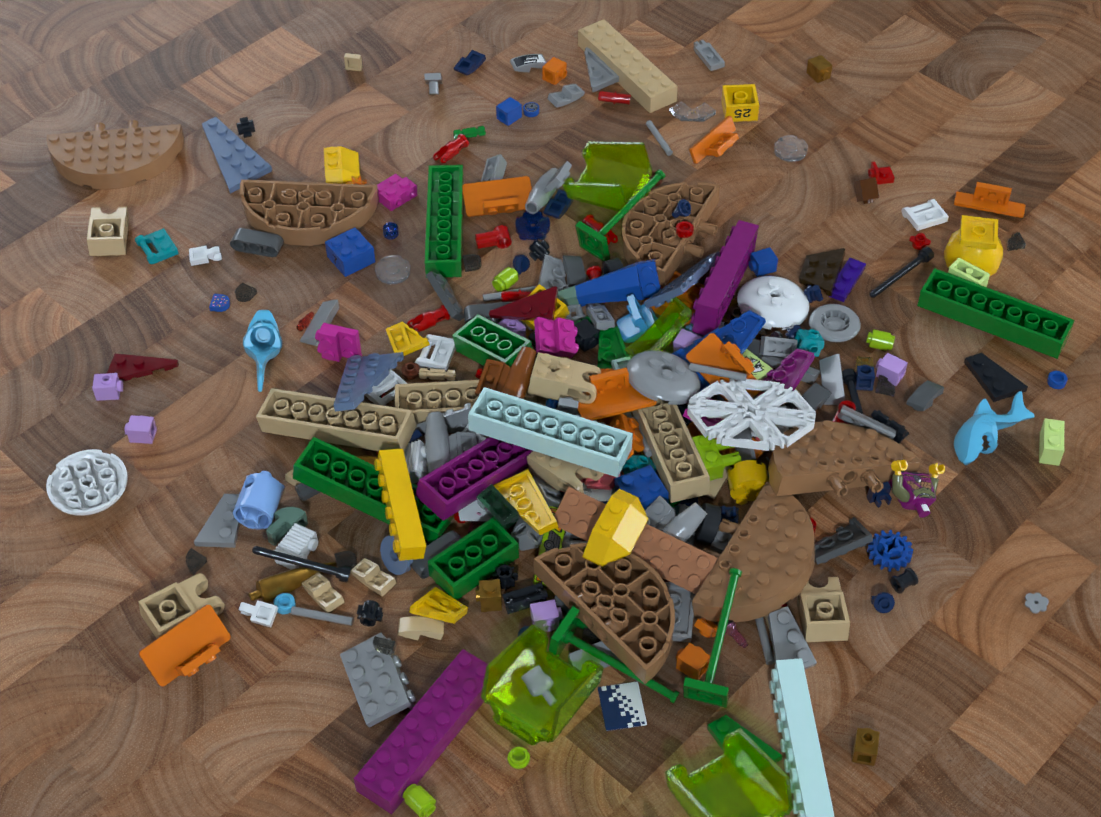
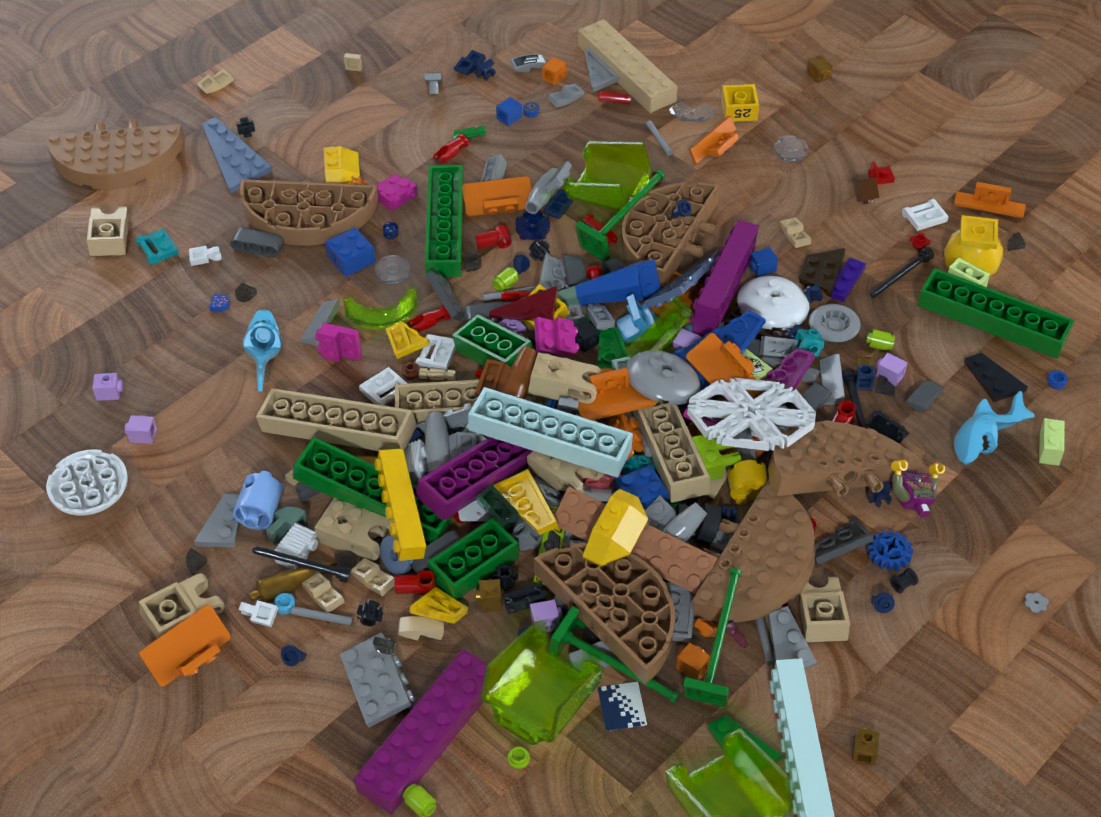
dark red wing [107,353,179,381] -> none
clear red piece [296,312,314,331] -> none
sand blue wing [334,352,404,412] -> none
light grey piece [521,665,557,706] -> none
red tile [676,221,694,238] -> none
light grey bar [689,363,747,381] -> none
light grey hinge [694,40,725,71] -> none
light grey slope [838,405,896,440] -> none
none -> tan slope [197,68,234,94]
none -> dark blue plate [281,644,307,666]
none -> tan brick [314,498,390,561]
none -> clear neon green windscreen [343,288,418,330]
none -> red piece [394,570,437,596]
none -> dark blue tile [474,58,496,81]
none -> tan slope [780,217,811,248]

